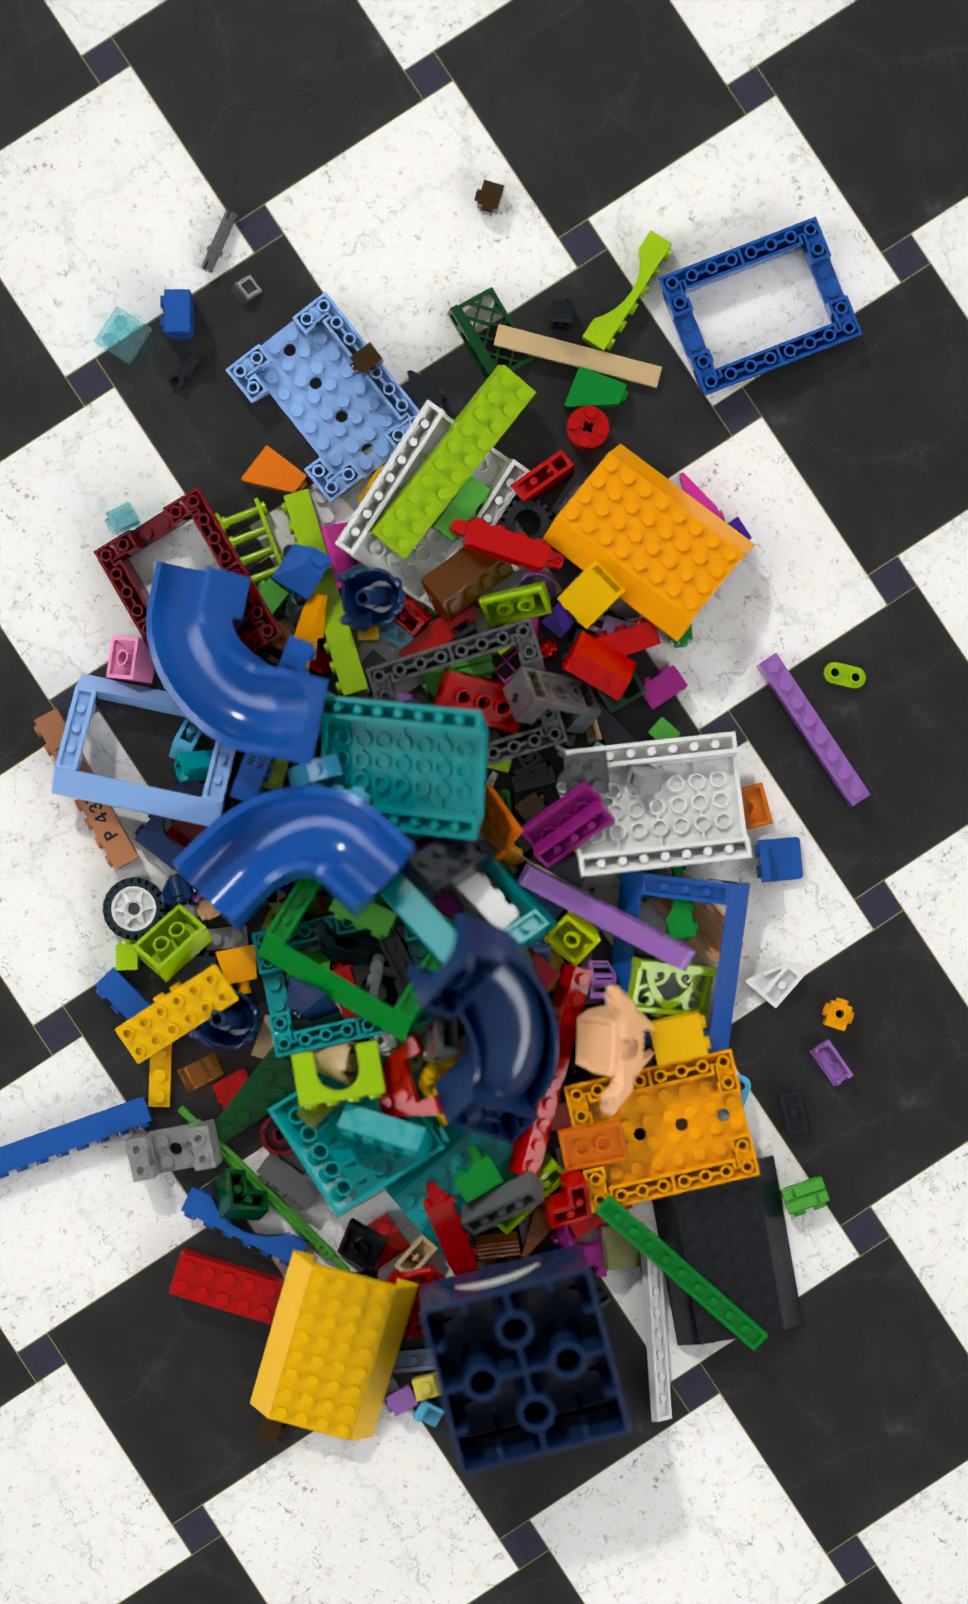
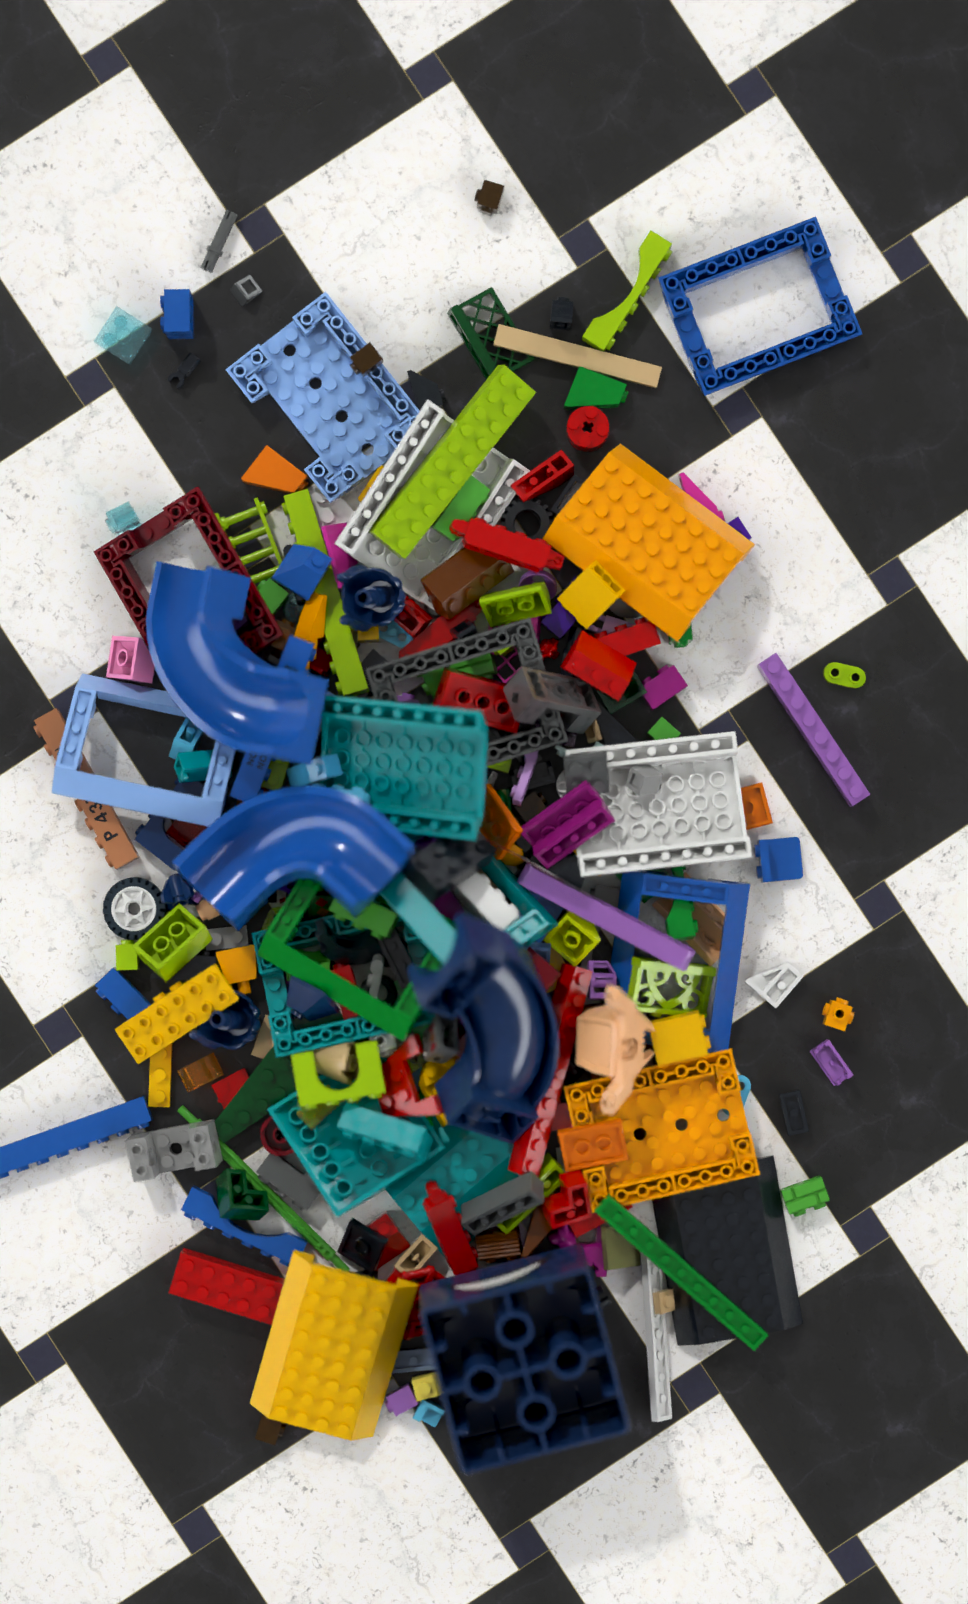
green hinge [453,1143,504,1203] -> none
none -> lavender hinge [510,750,538,807]
none -> tan plate [653,1289,675,1314]

